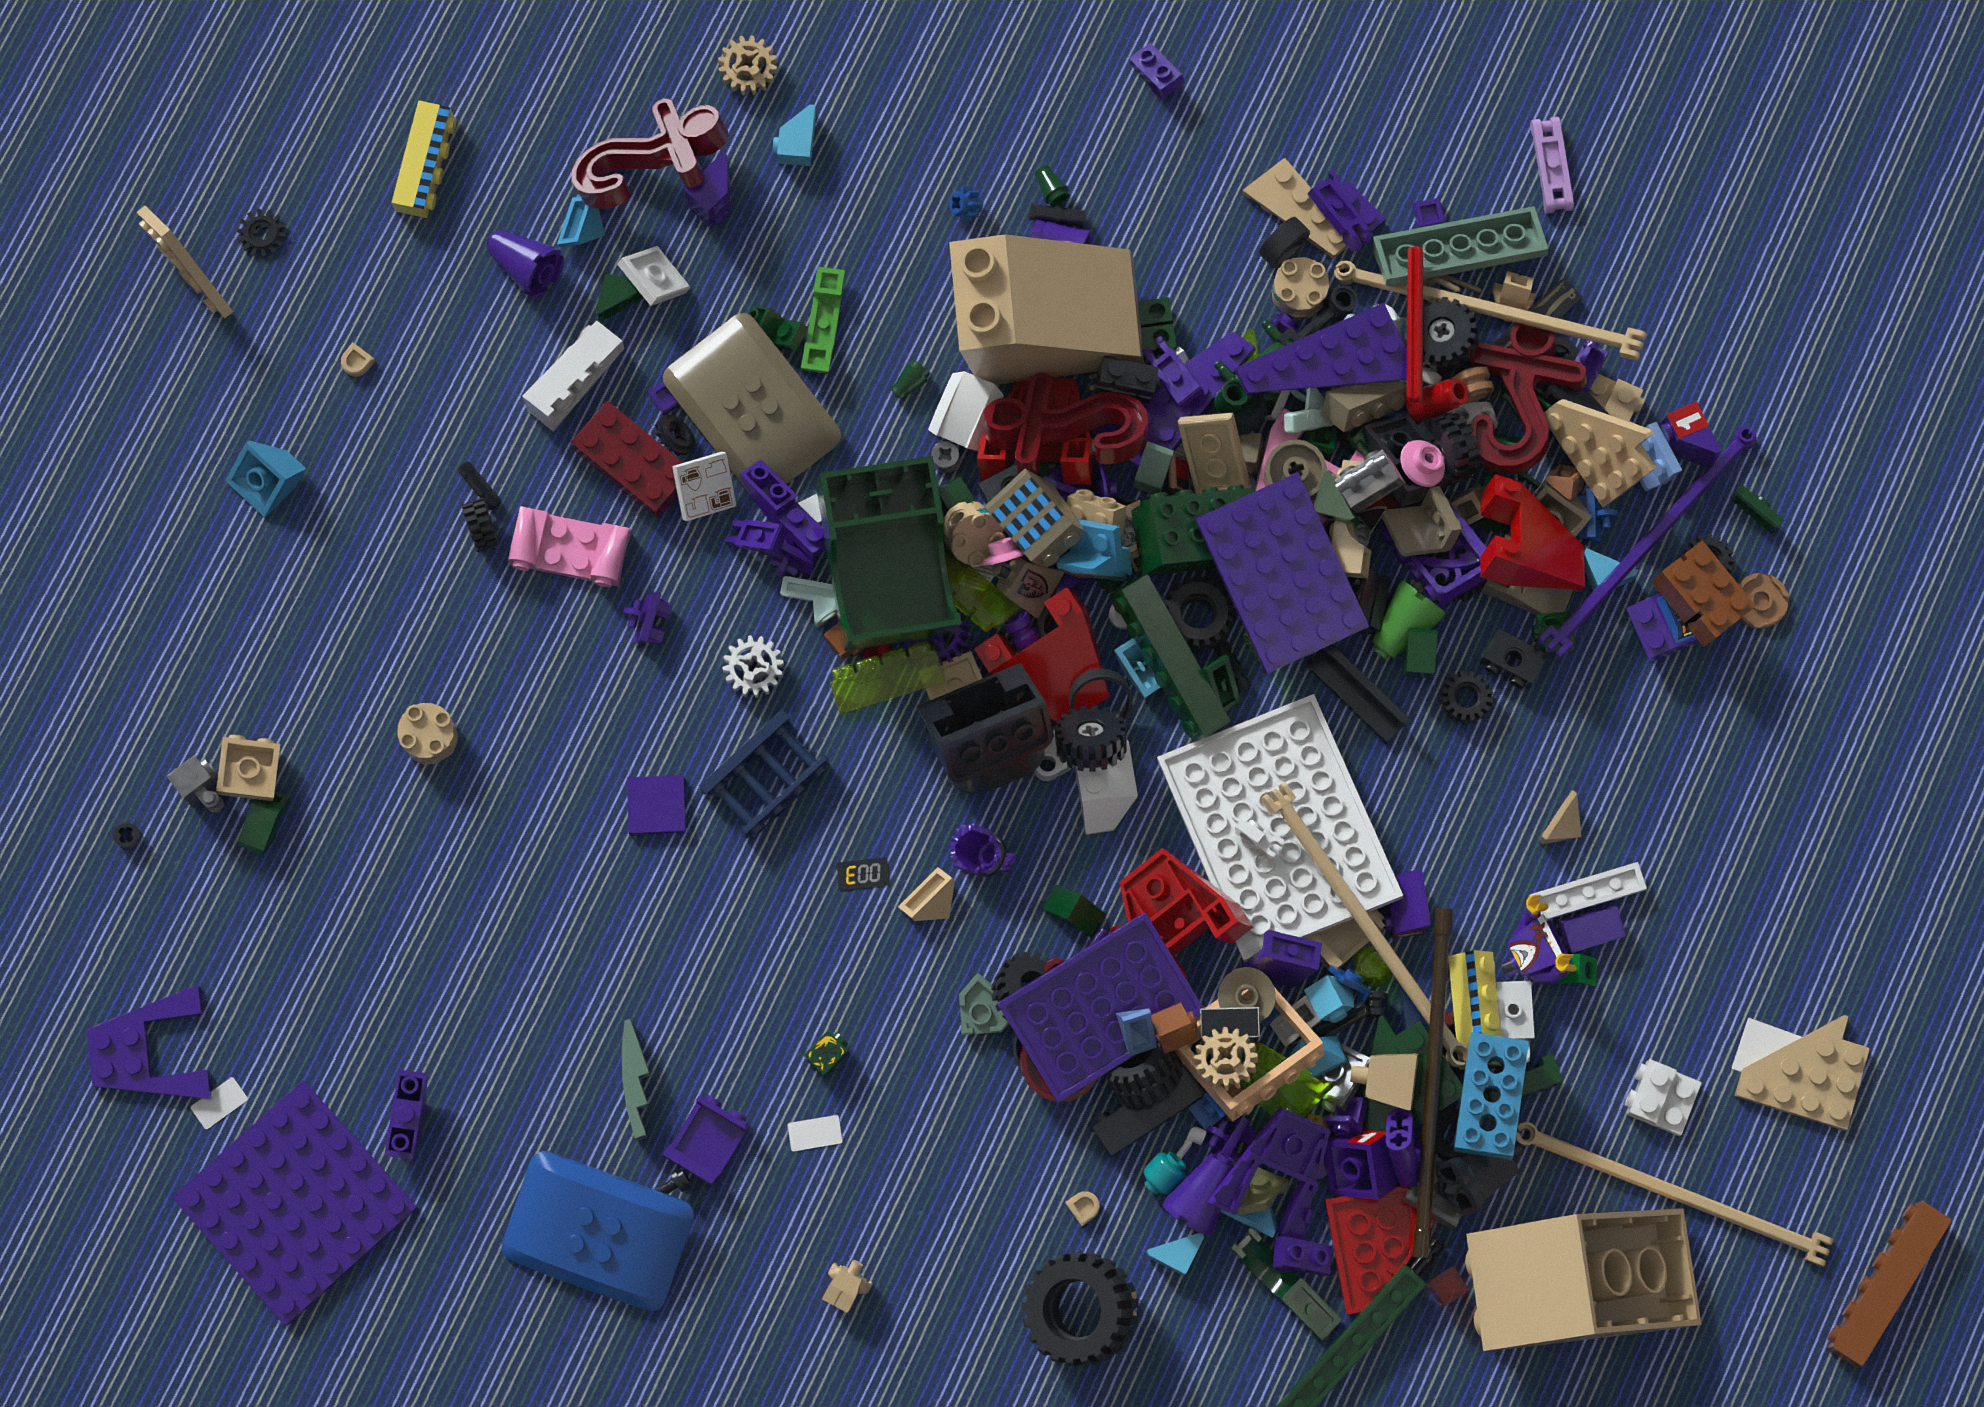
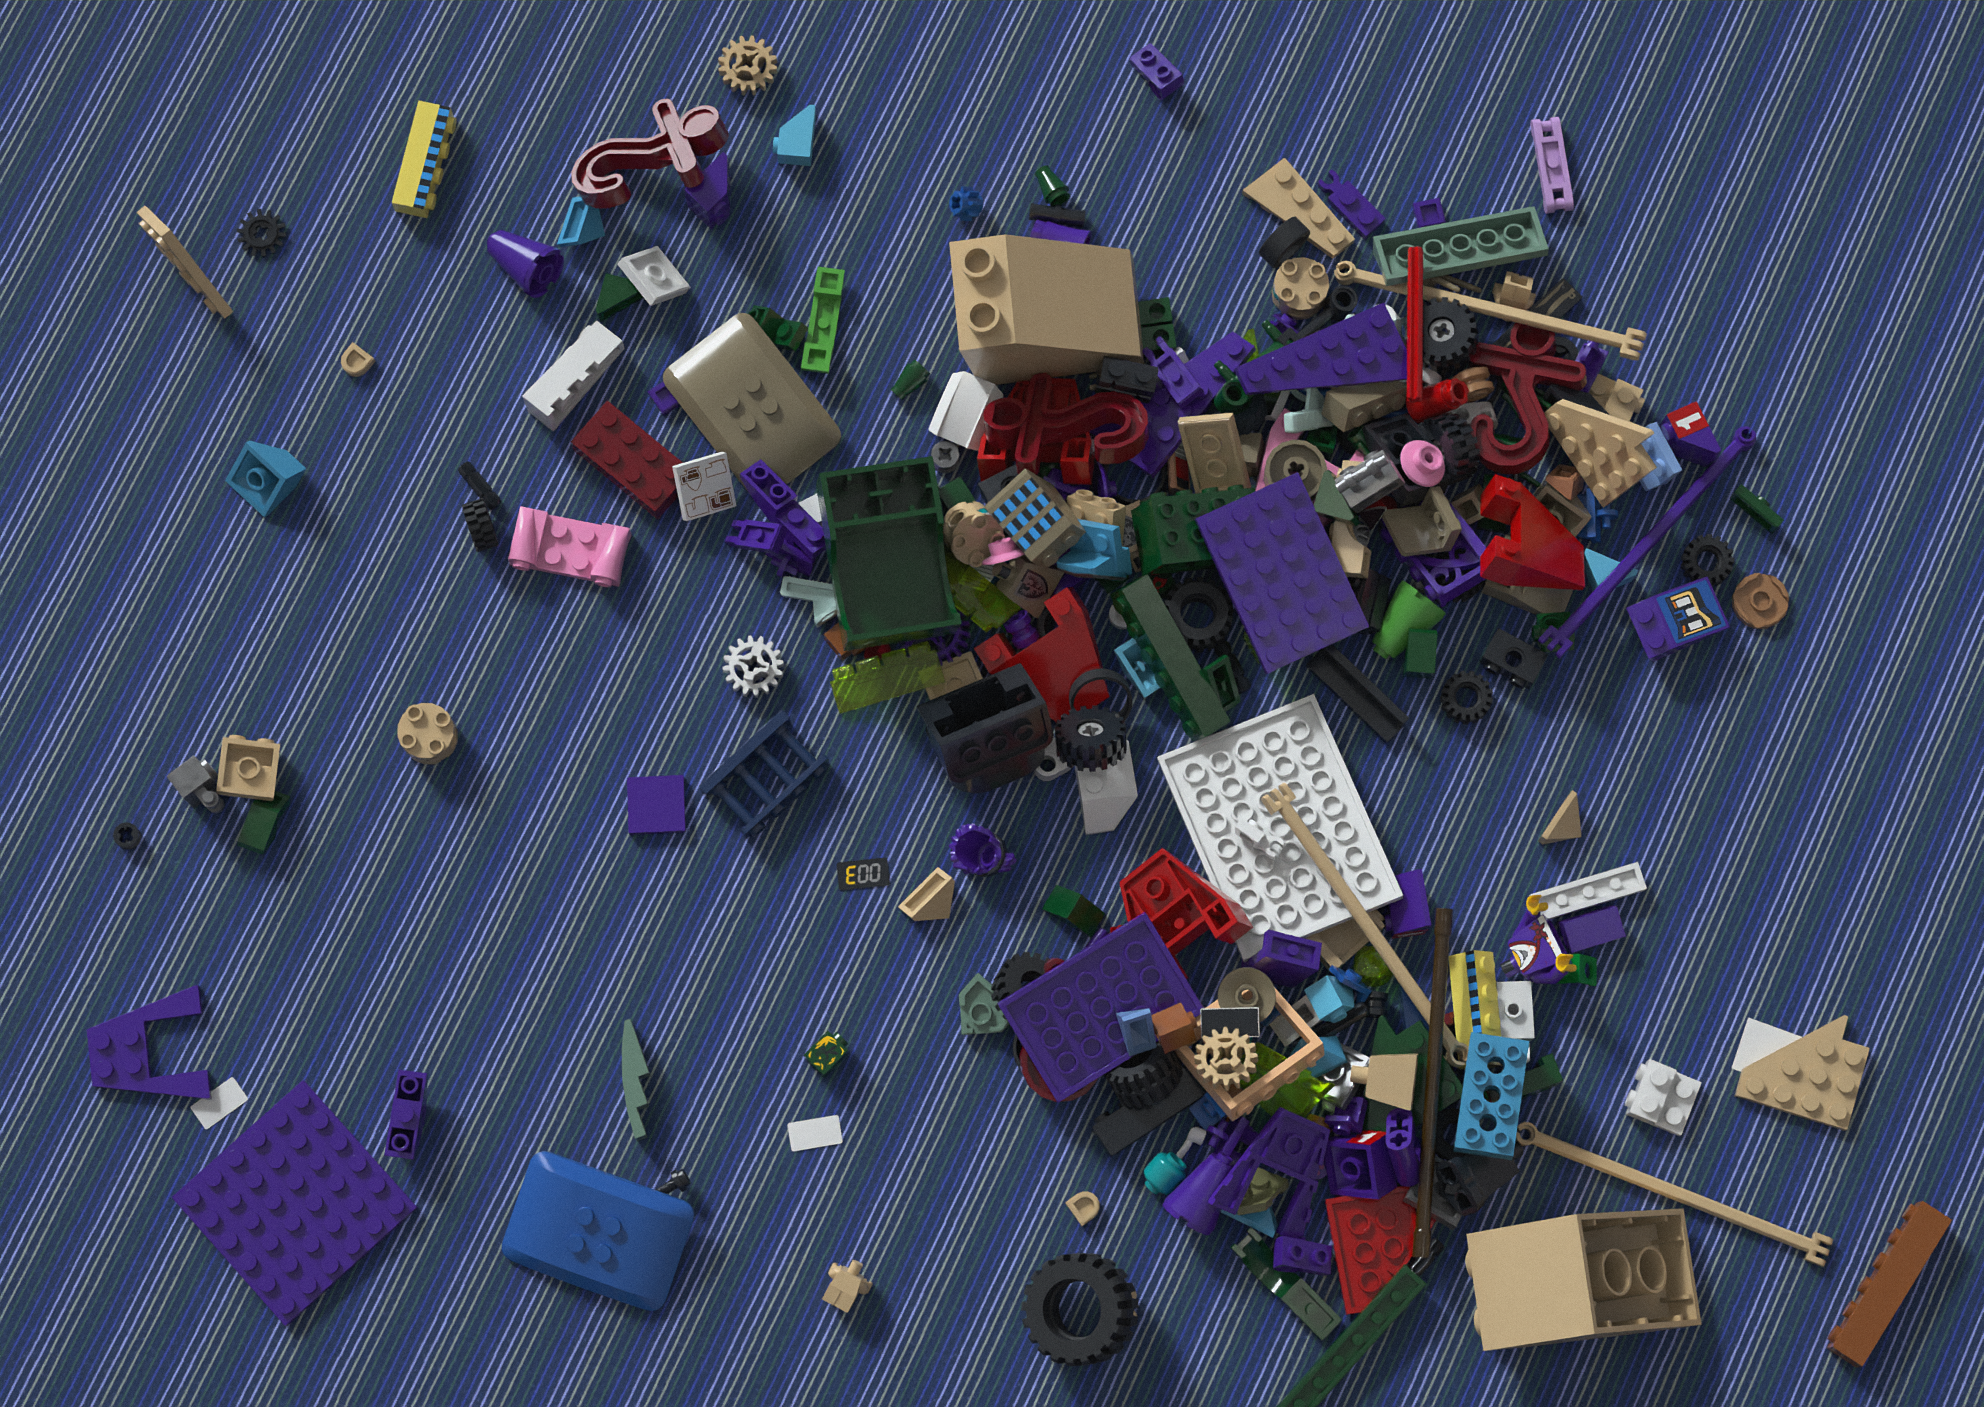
dark purple hips [623,591,673,645] -> none
black gear [655,415,694,456] -> none
dark purple panel [663,1095,750,1187] -> none
sand green slope [1133,441,1174,494] -> none
medium azure slope [1146,1233,1204,1276] -> none
dark purple hinge [1307,179,1374,252] -> none
clear red brick [1426,1266,1470,1308] -> none
dark orange piece [1650,540,1756,647] -> none
none -> dark green tile [1149,573,1176,599]

